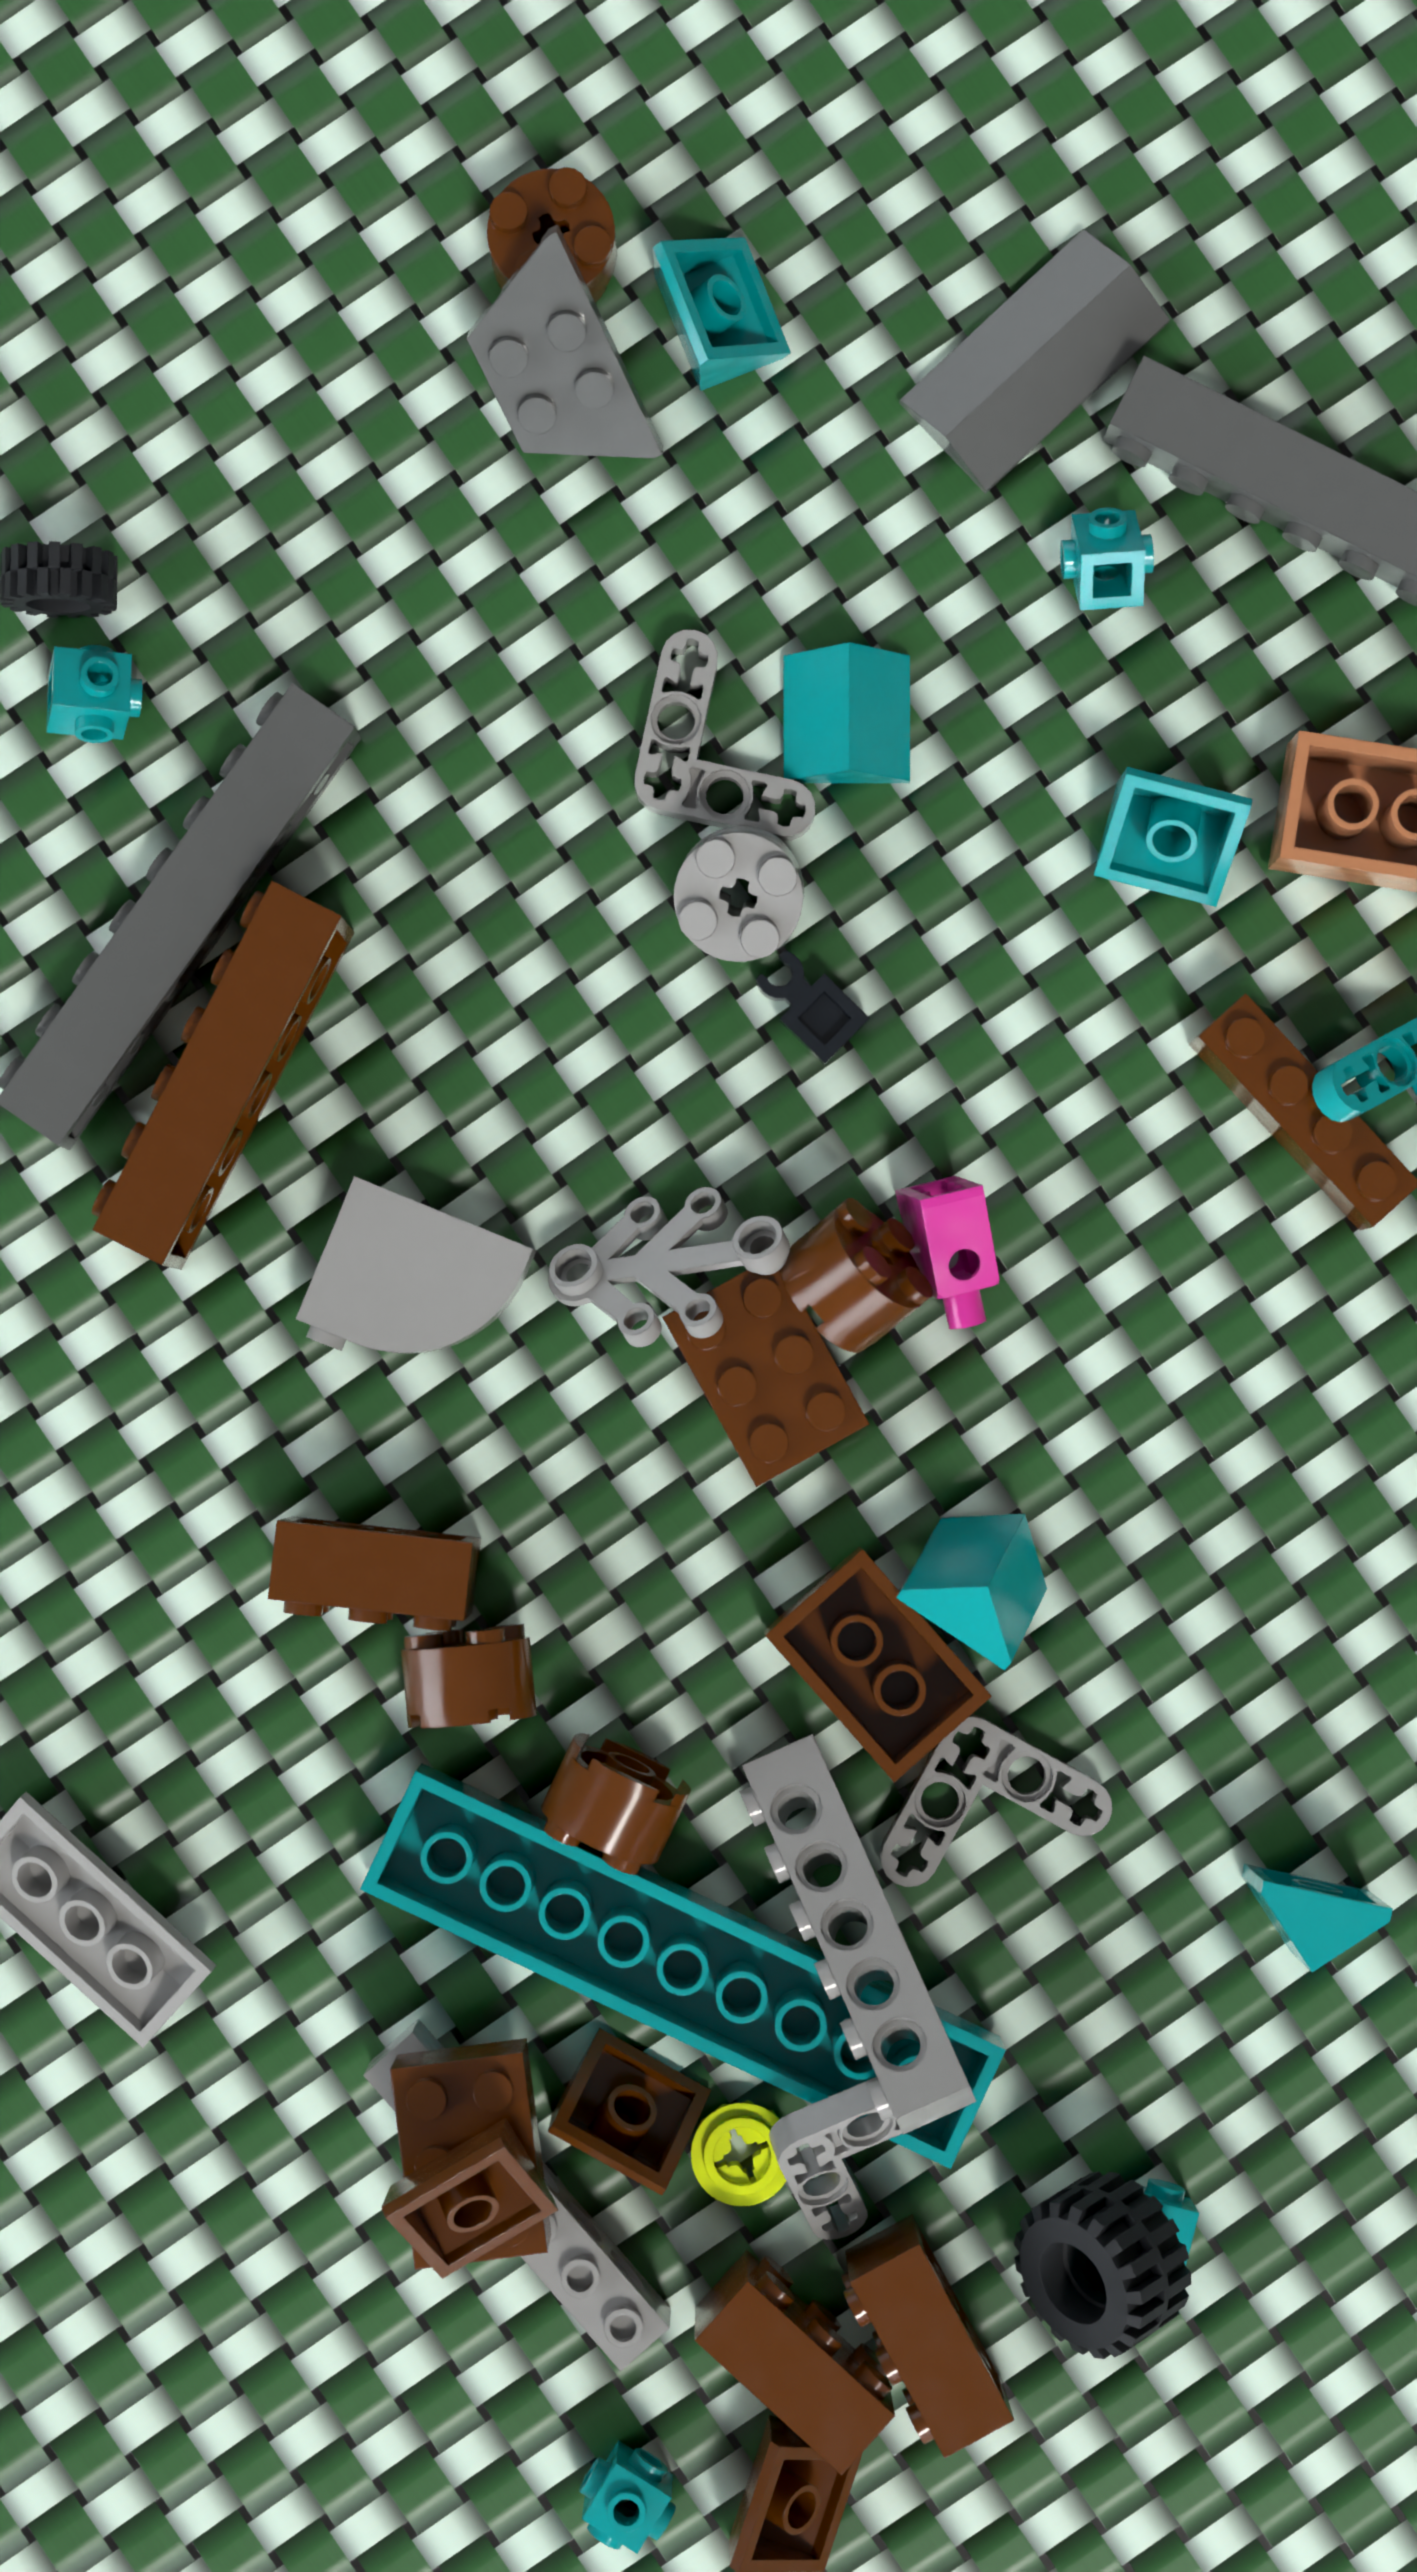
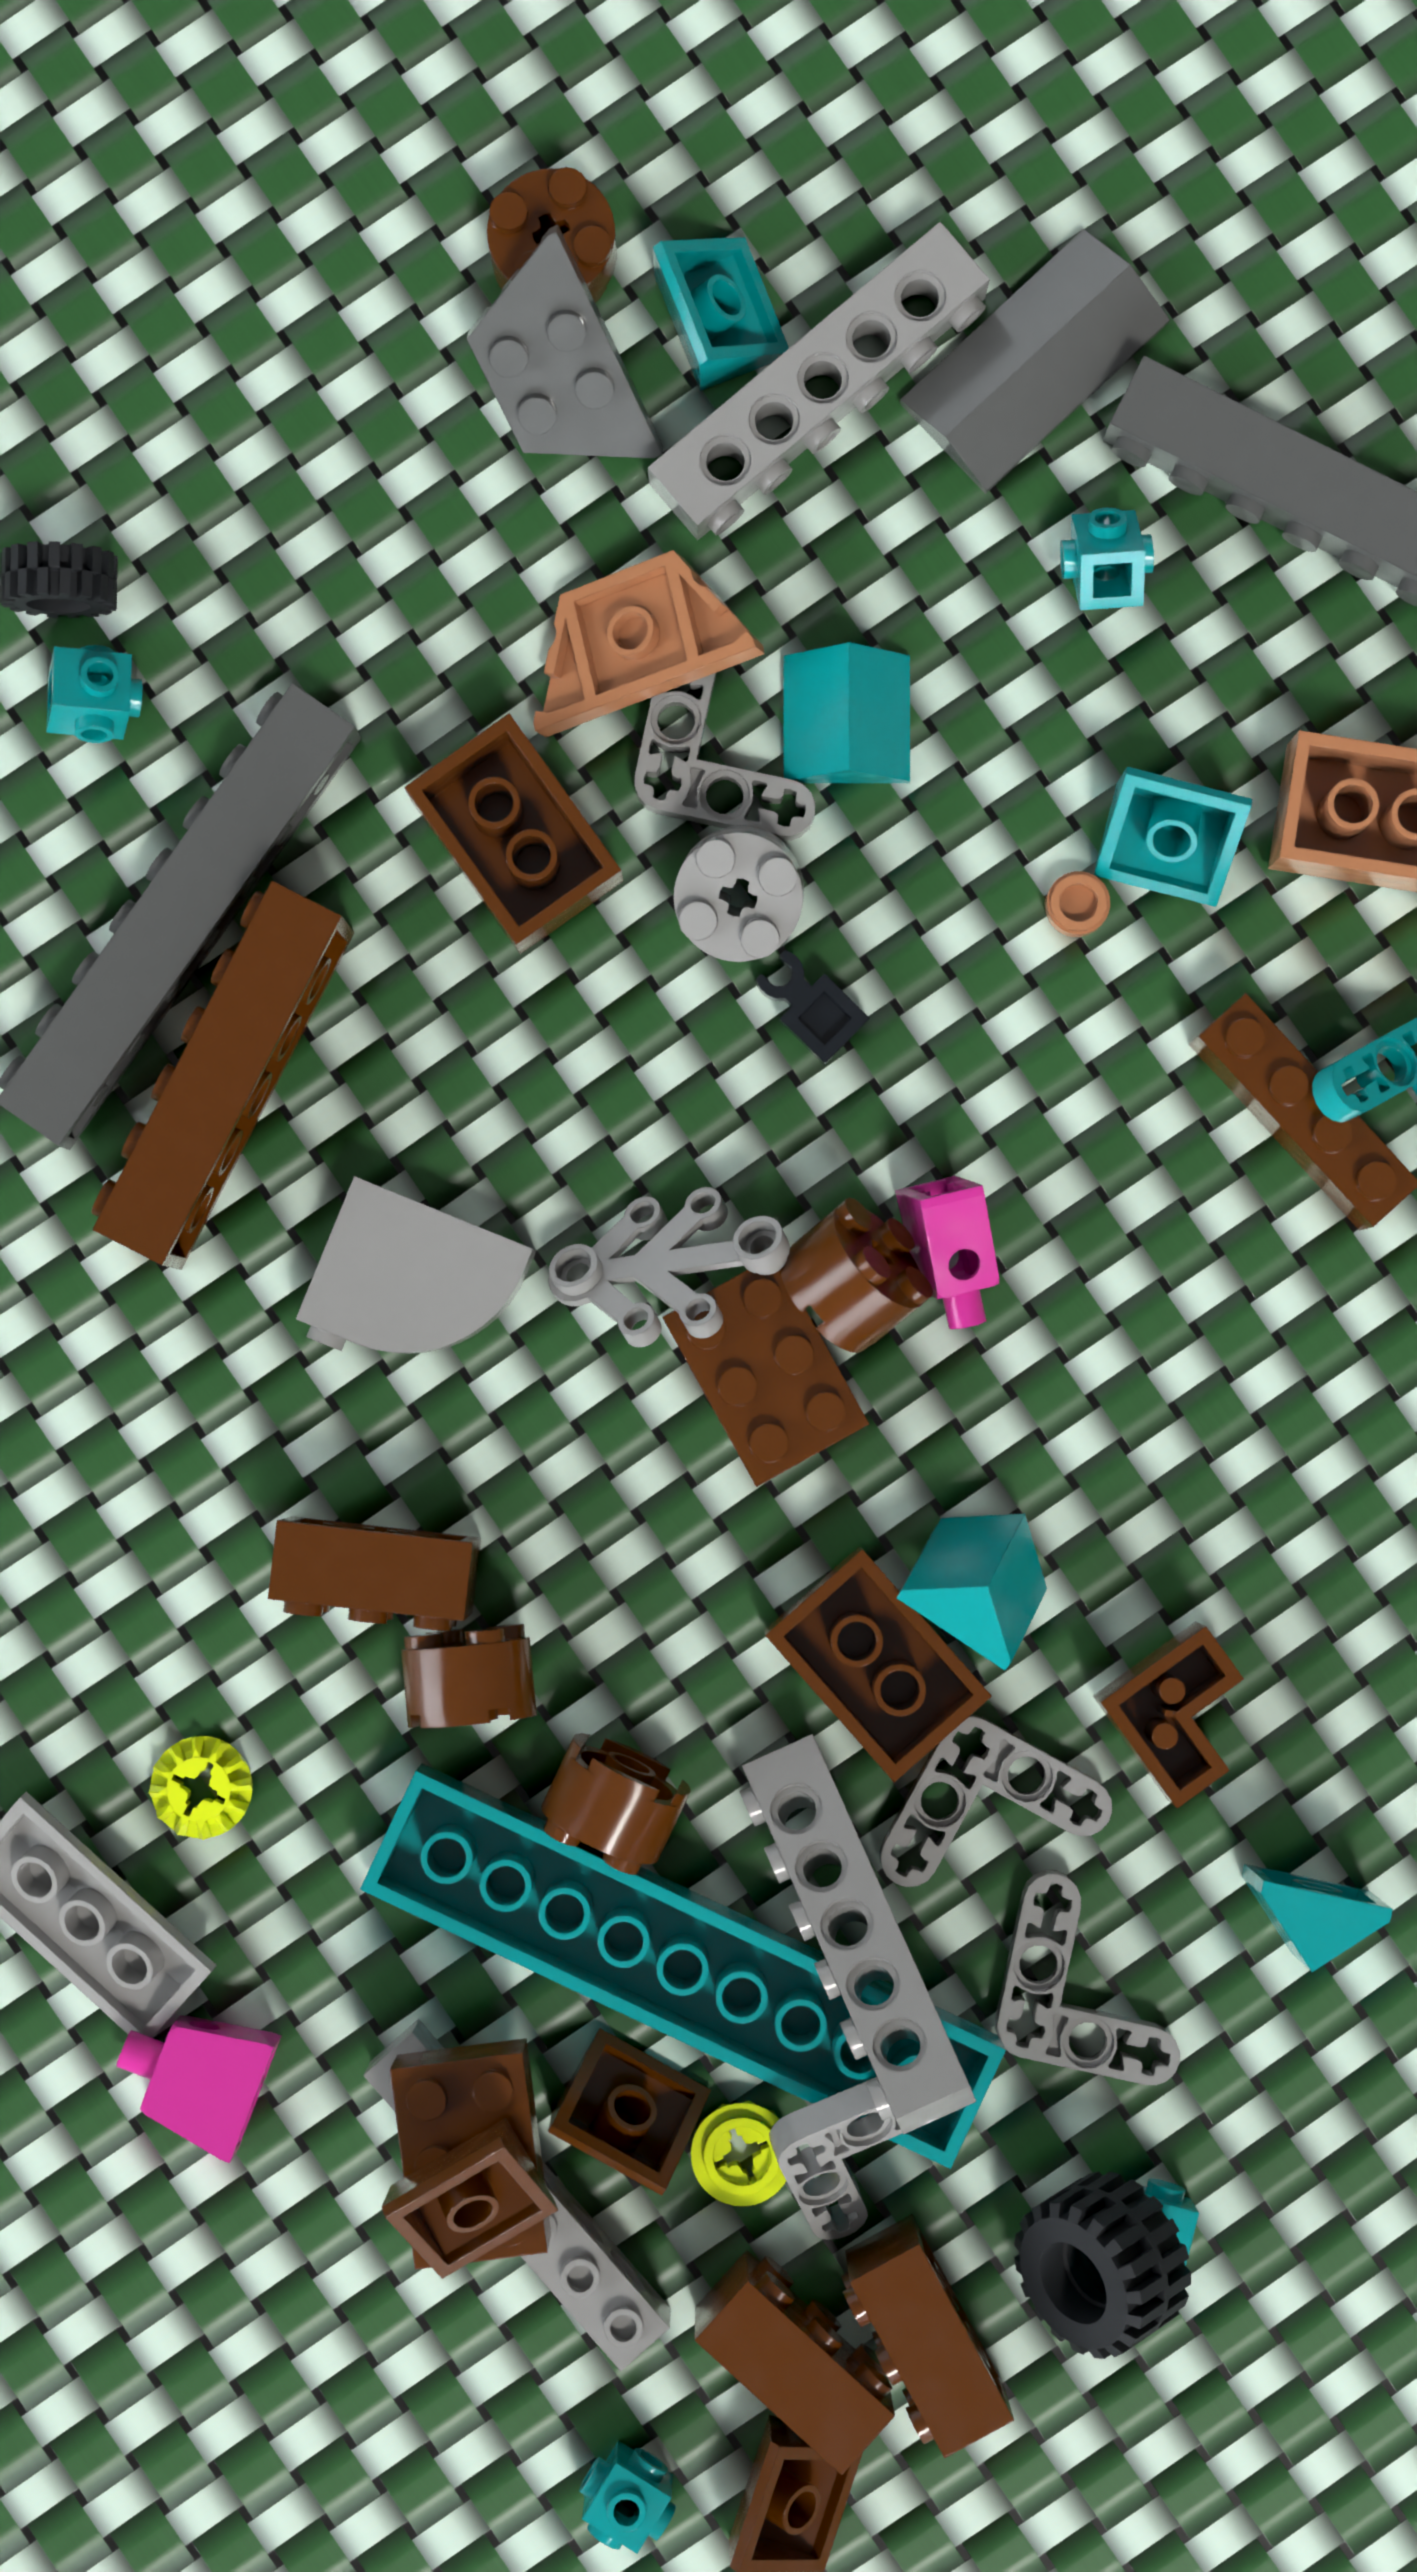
none -> dark pink torso [116,2015,281,2163]
none -> neon yellow gear [148,1736,253,1840]
none -> reddish brown brick [404,713,623,954]
none -> nougat wing [533,550,765,737]
none -> light grey brick [648,222,990,541]
none -> light grey beam [995,1870,1180,2085]
none -> nougat tile [1045,871,1110,937]
none -> reddish brown brick [1093,1621,1244,1808]

